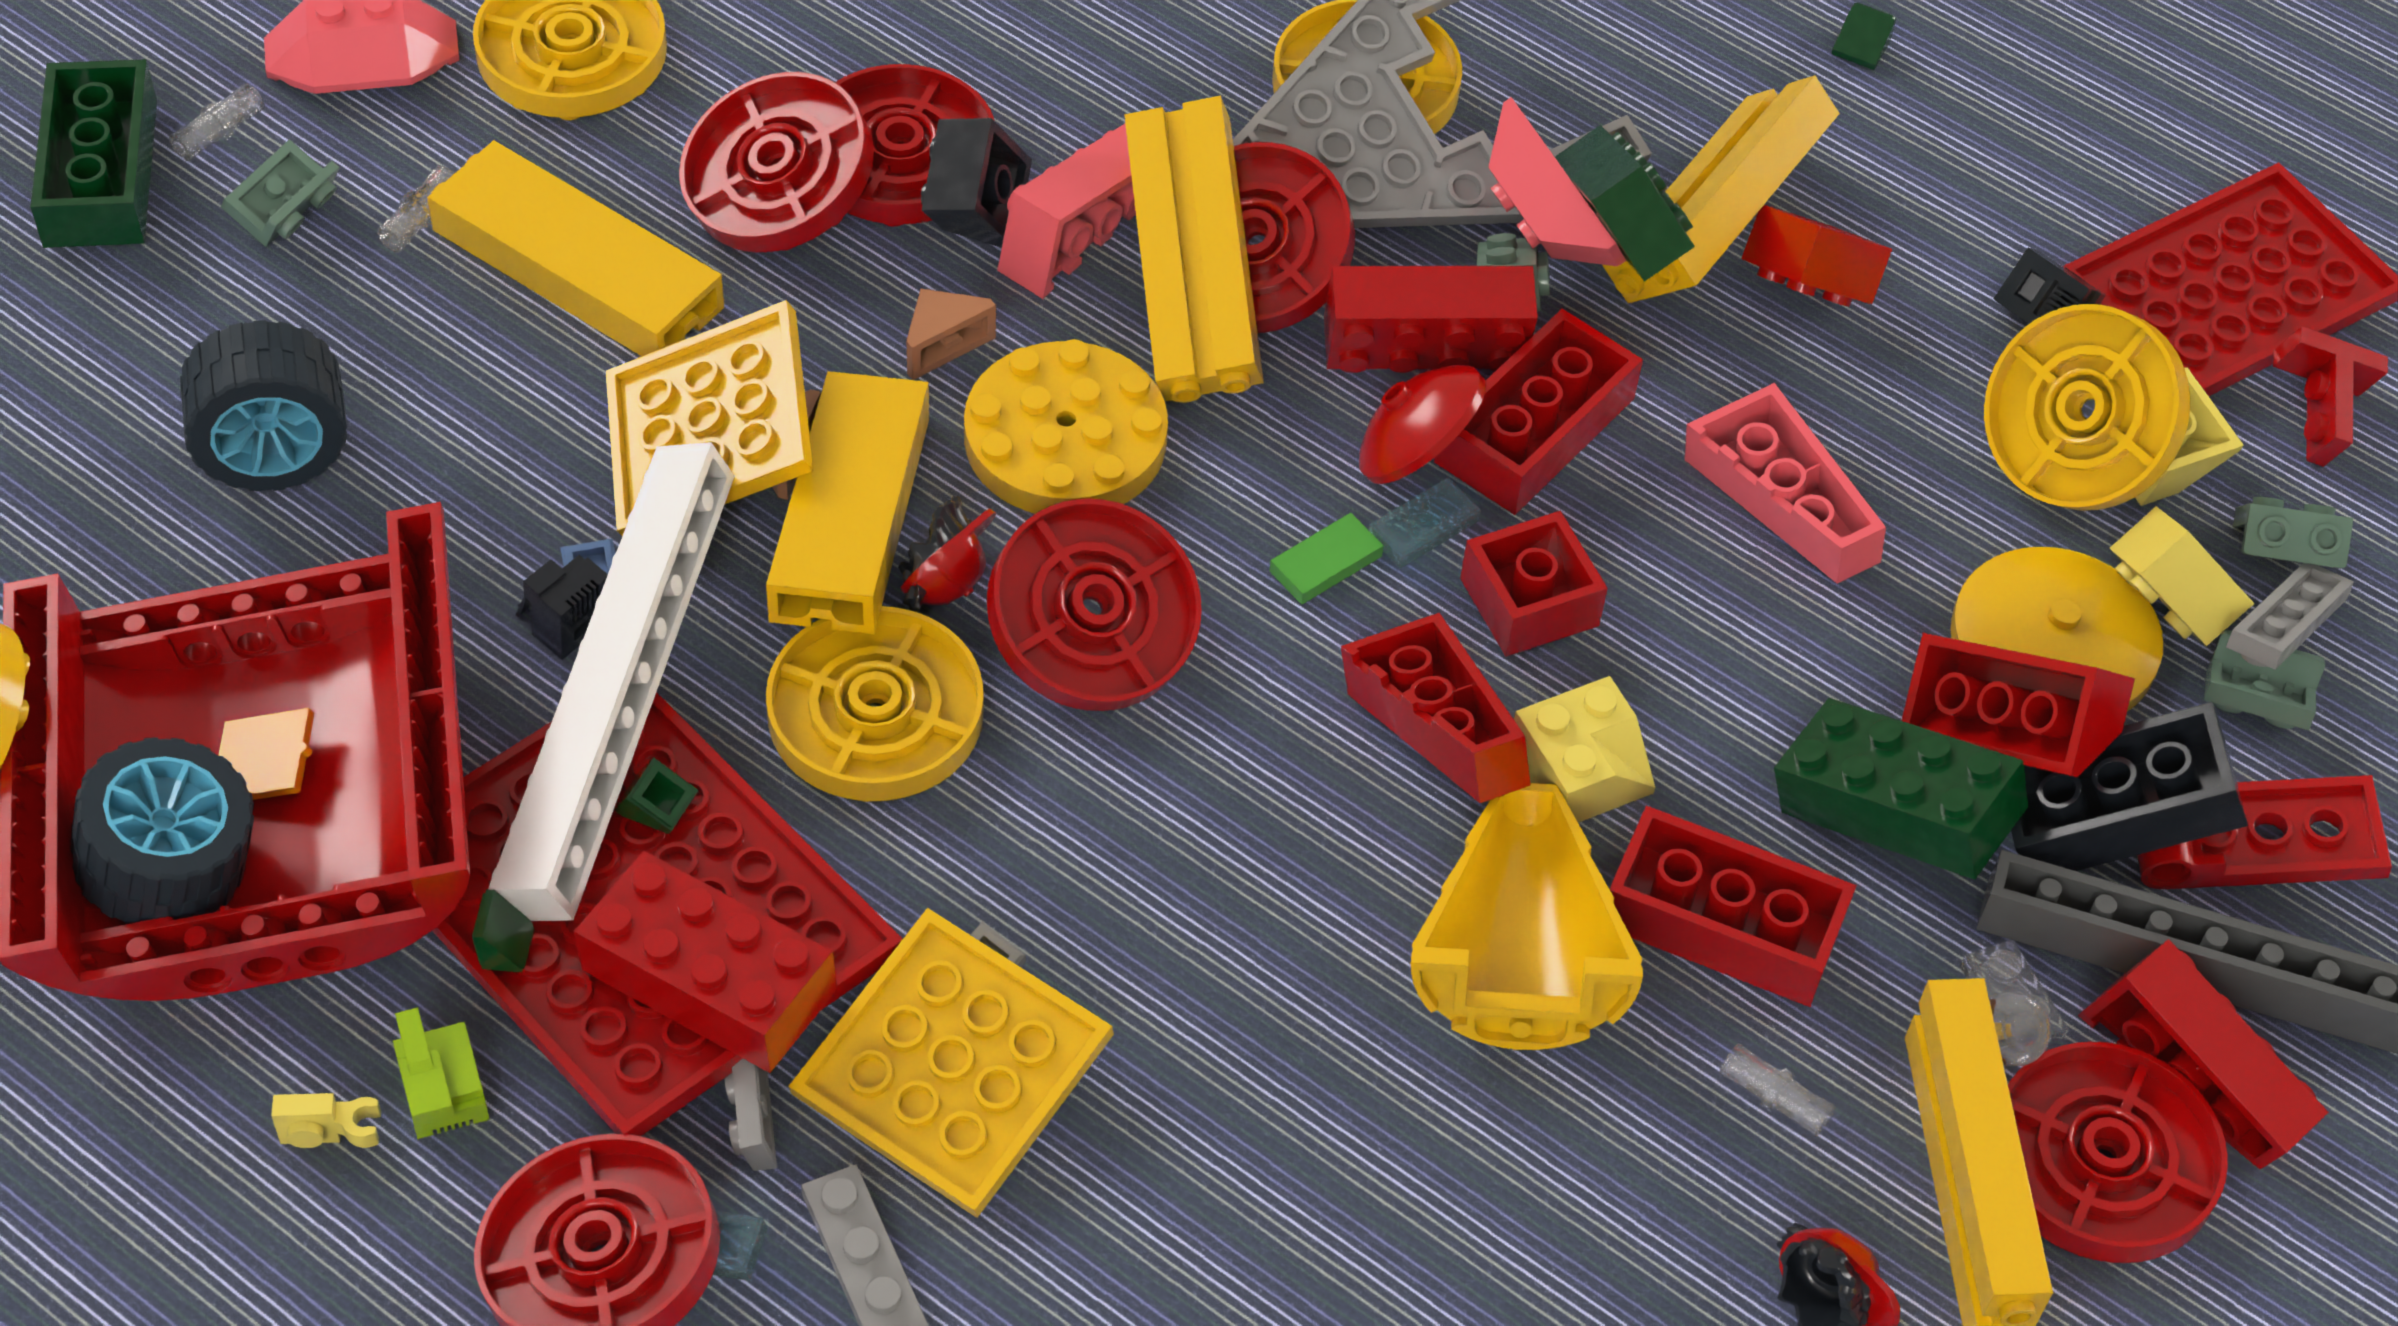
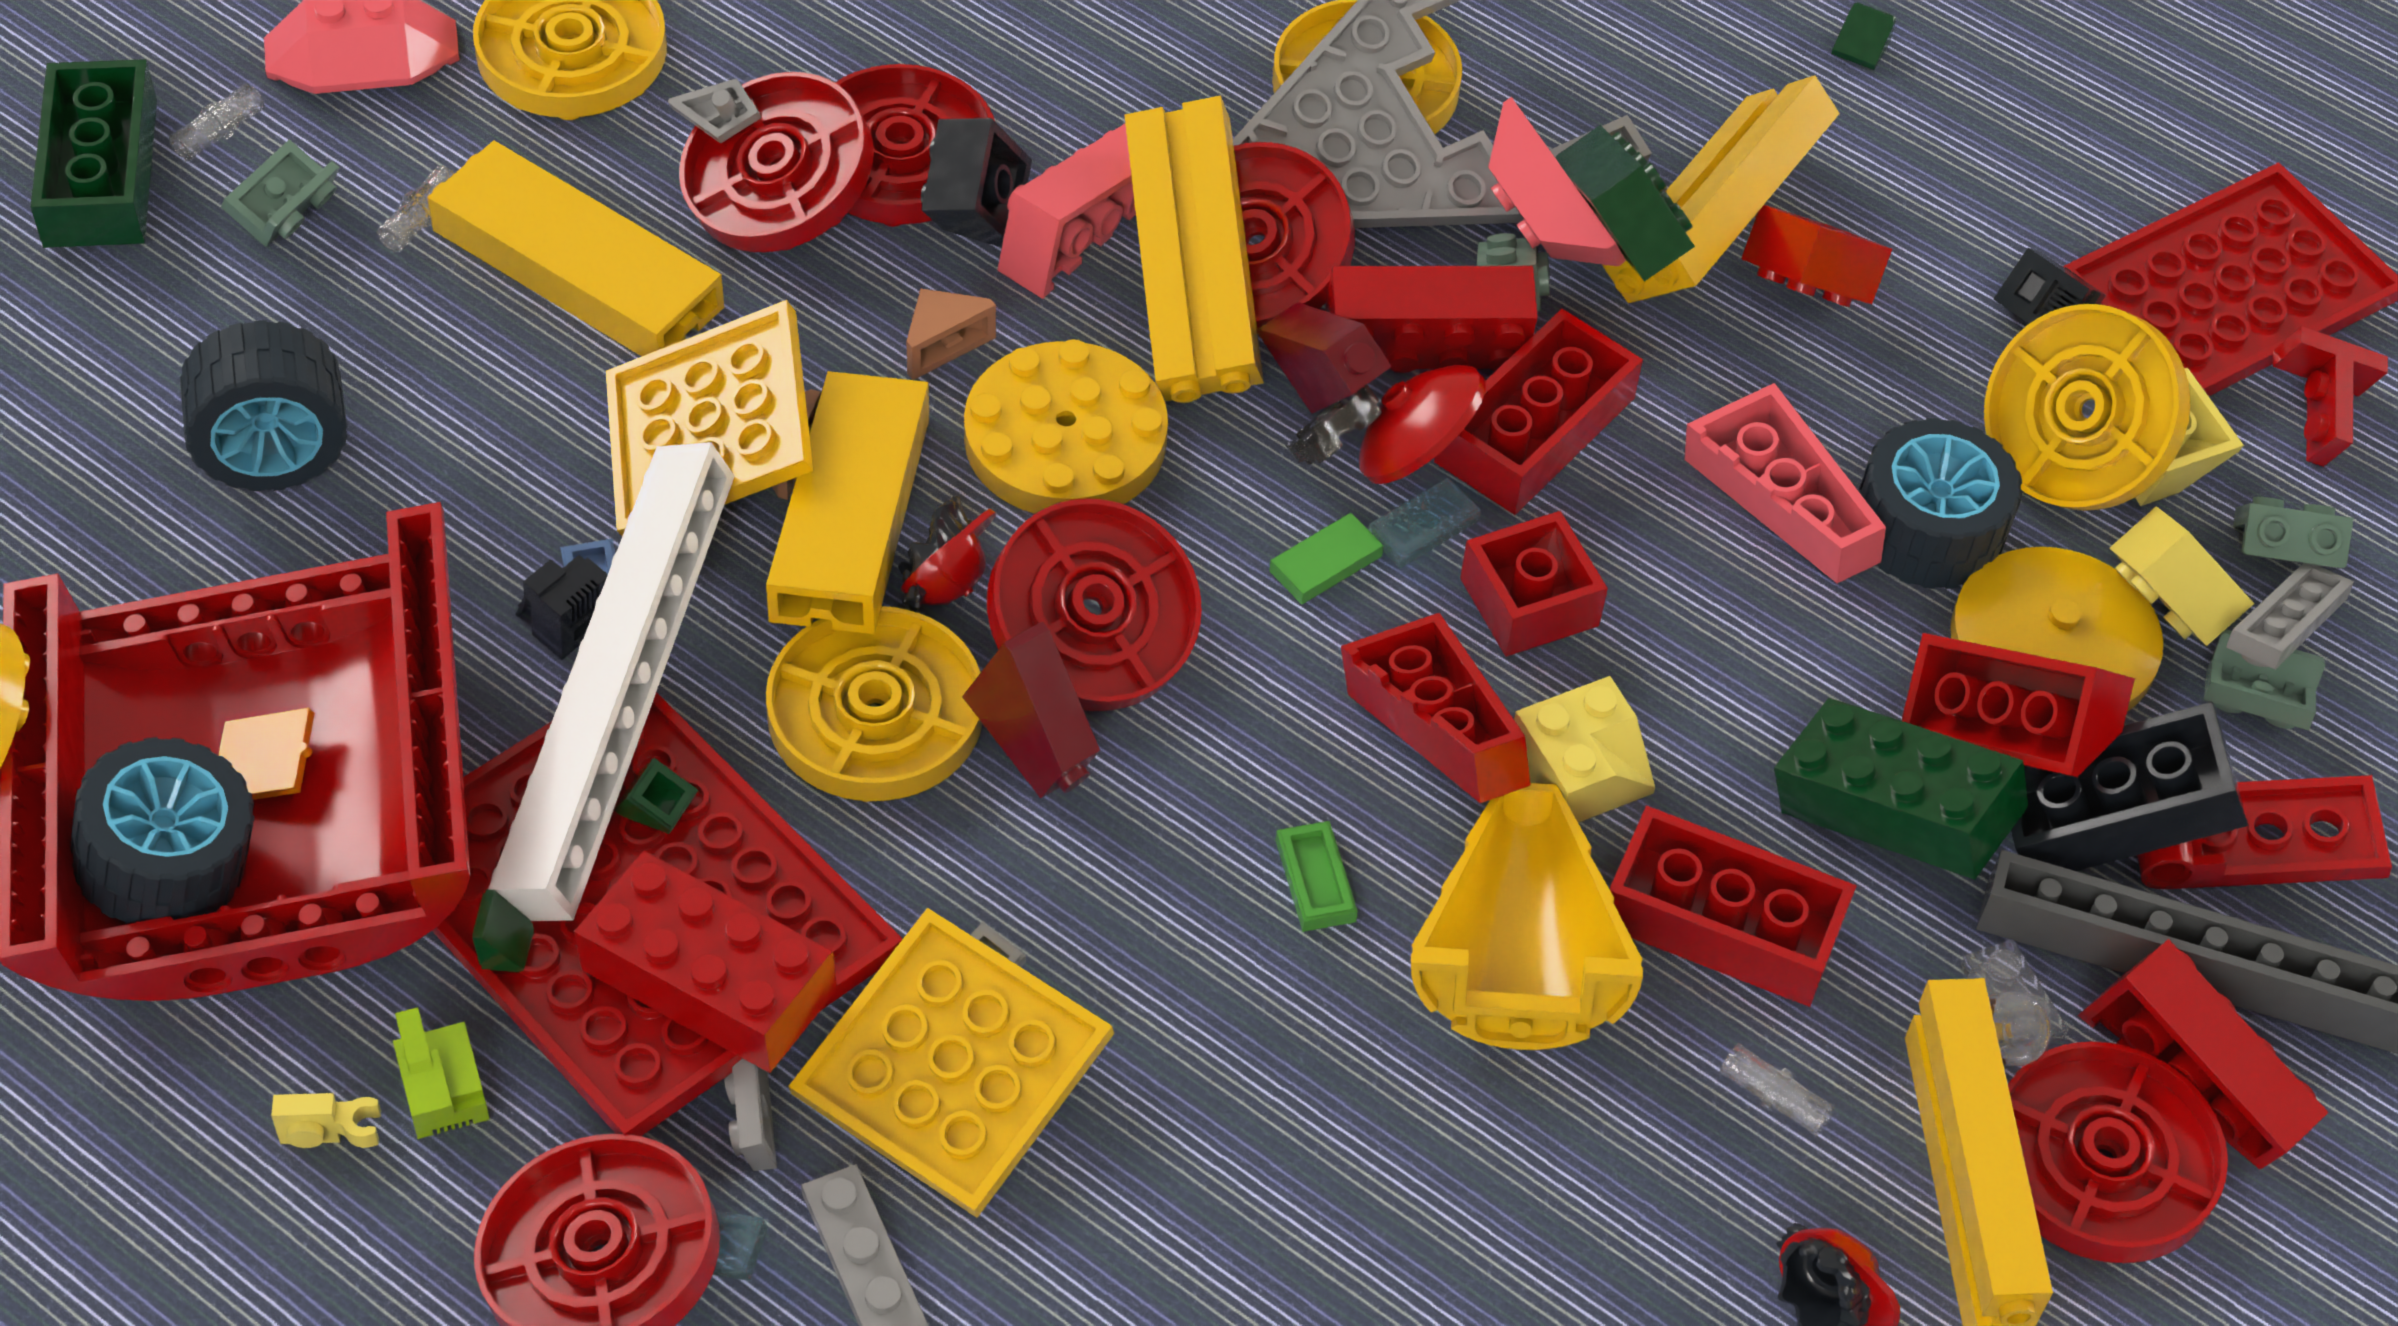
none -> light grey piece [668,78,762,143]
none -> dark red slope [962,621,1100,798]
none -> dark red slope [1256,302,1392,414]
none -> bright green tile [1275,821,1358,932]
none -> clear smoke plate [1286,384,1382,465]
none -> black wheel [1859,418,2023,589]

